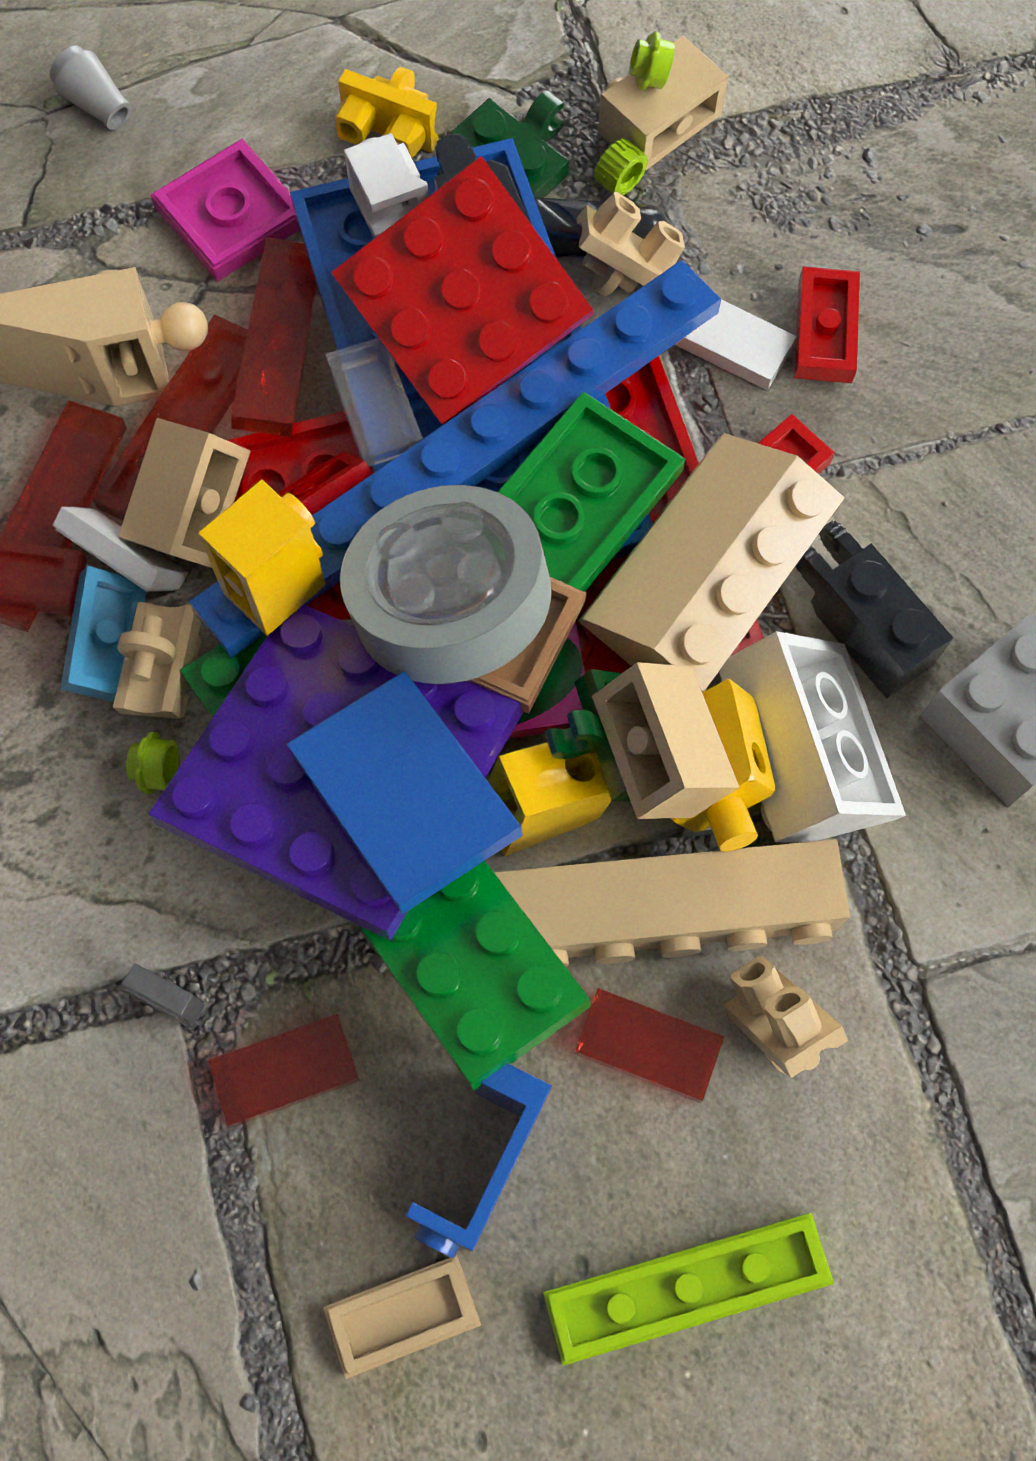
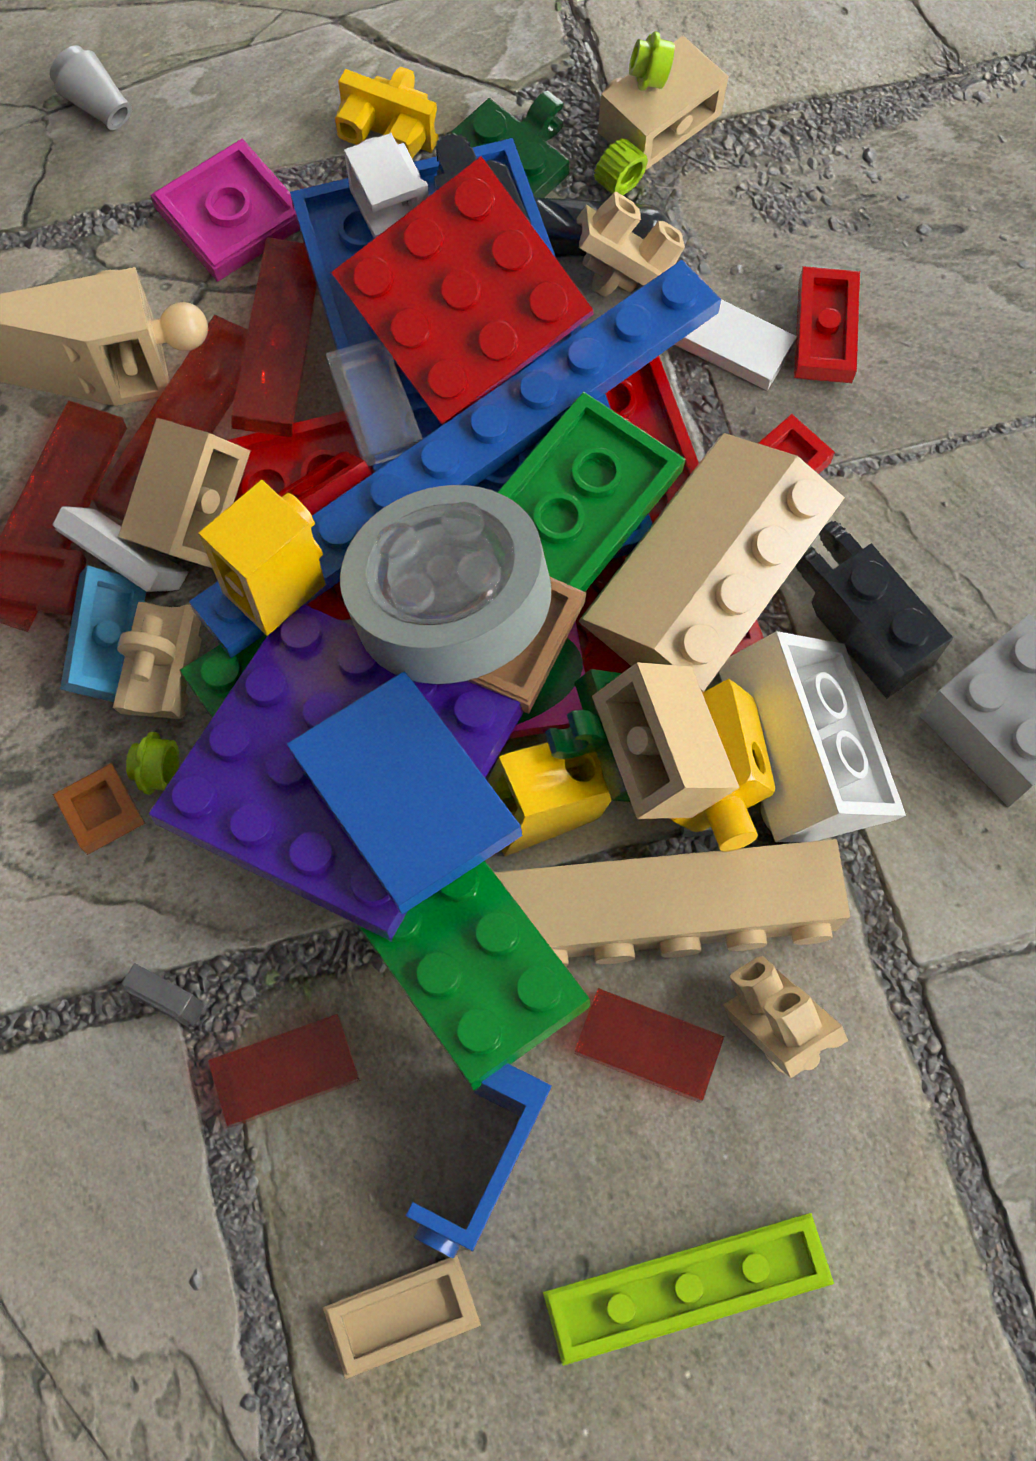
none -> dark orange plate [52,763,145,855]

